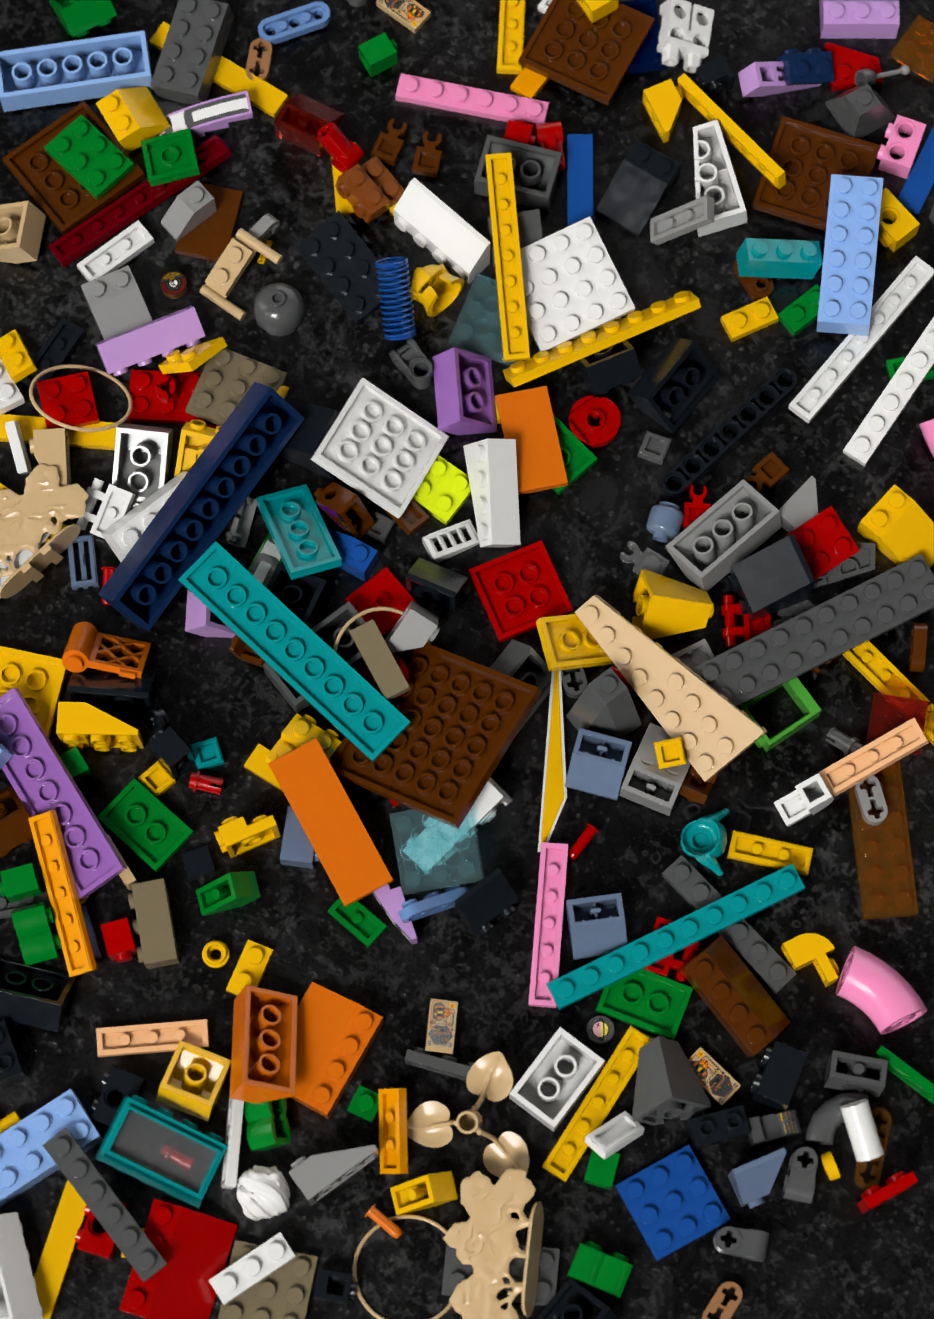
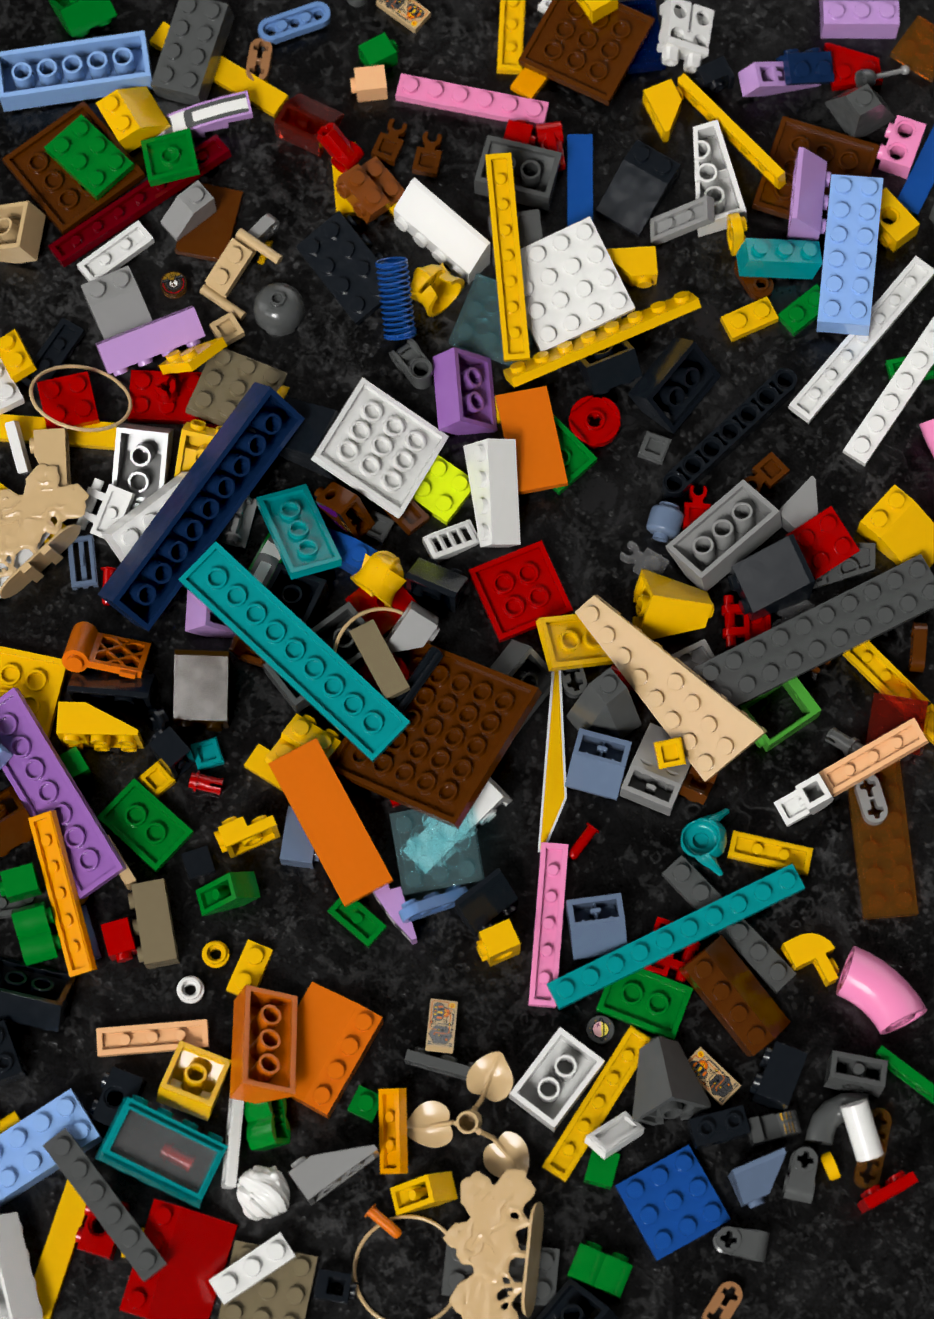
none -> slope [173,649,233,731]
none -> white plate [177,976,205,1004]
none -> tan plate [209,312,245,346]
none -> light nougat brick [350,65,388,102]
none -> yellow helmet [350,551,406,608]
none -> black axle [391,647,443,714]
none -> yellow brick [476,919,521,967]
none -> yellow slope [606,246,658,288]
none -> yellow plate [727,212,747,256]
none -> lavender slope [787,147,831,241]

